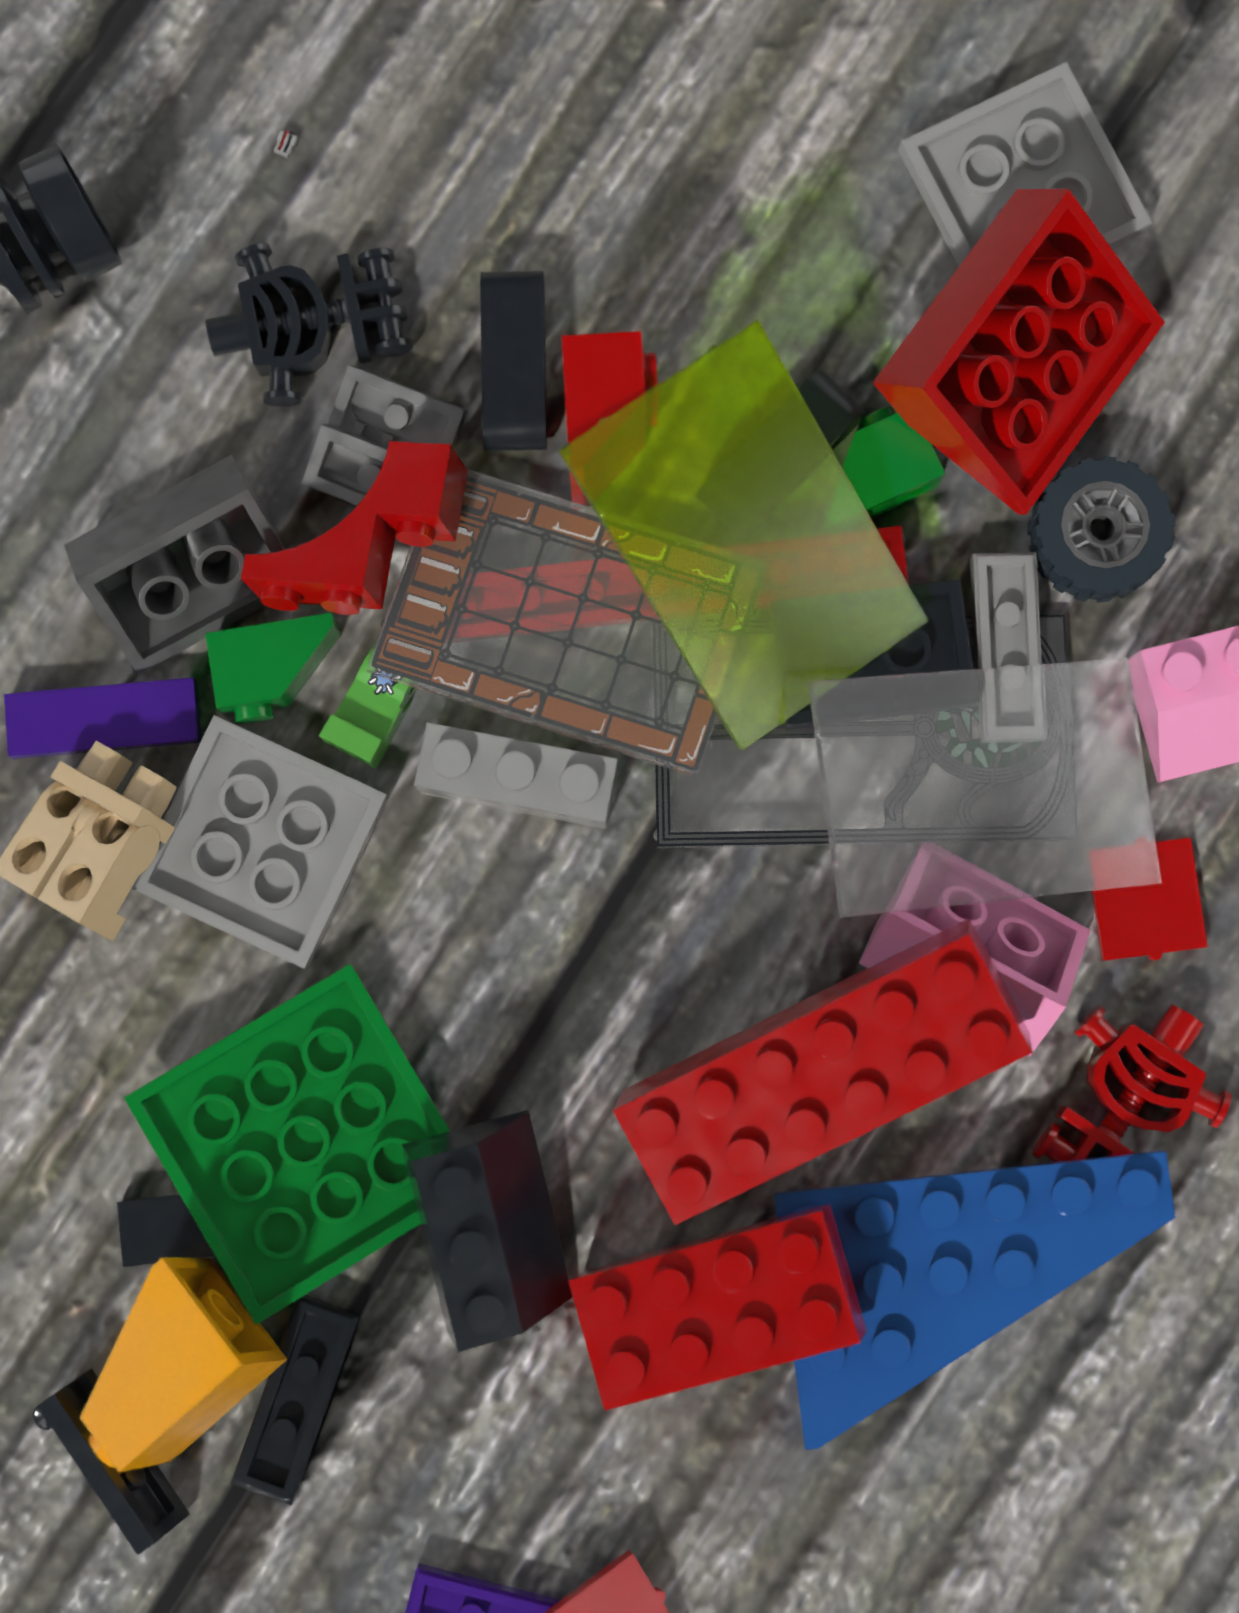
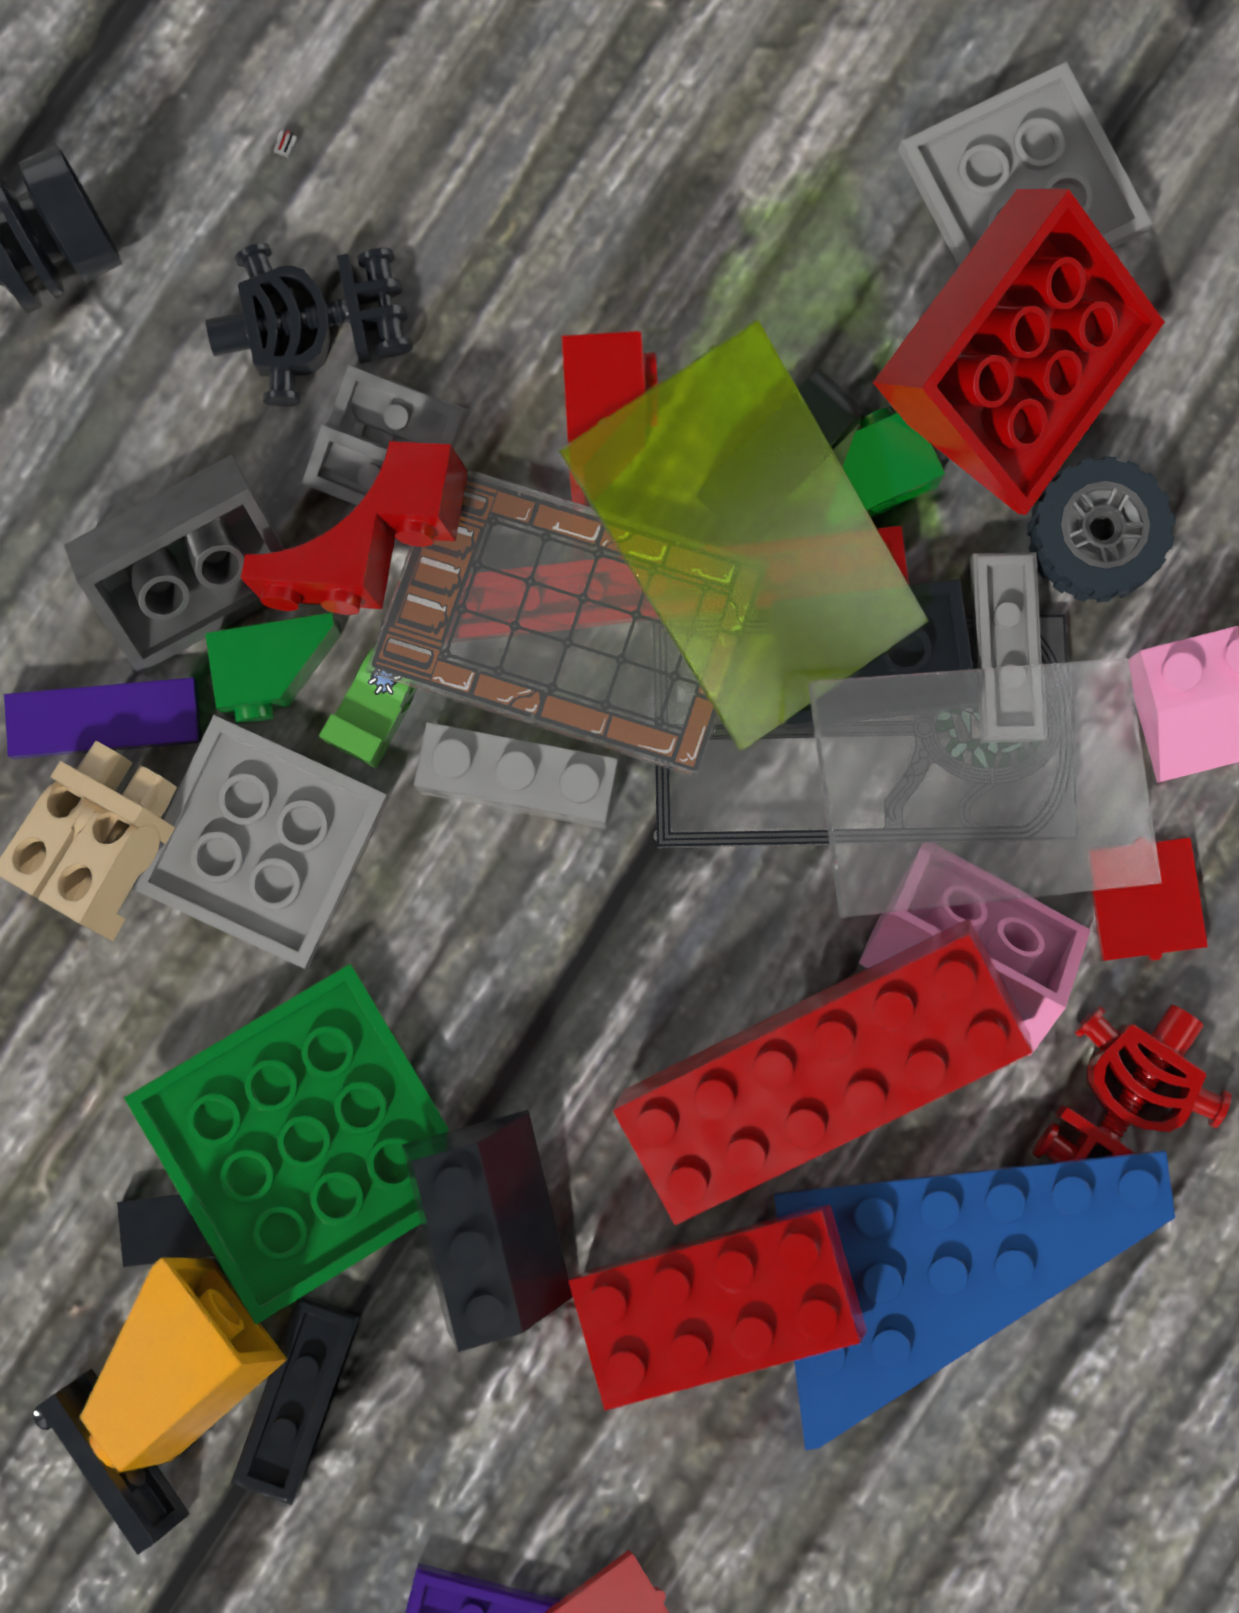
black beam [480,271,547,451] -> none

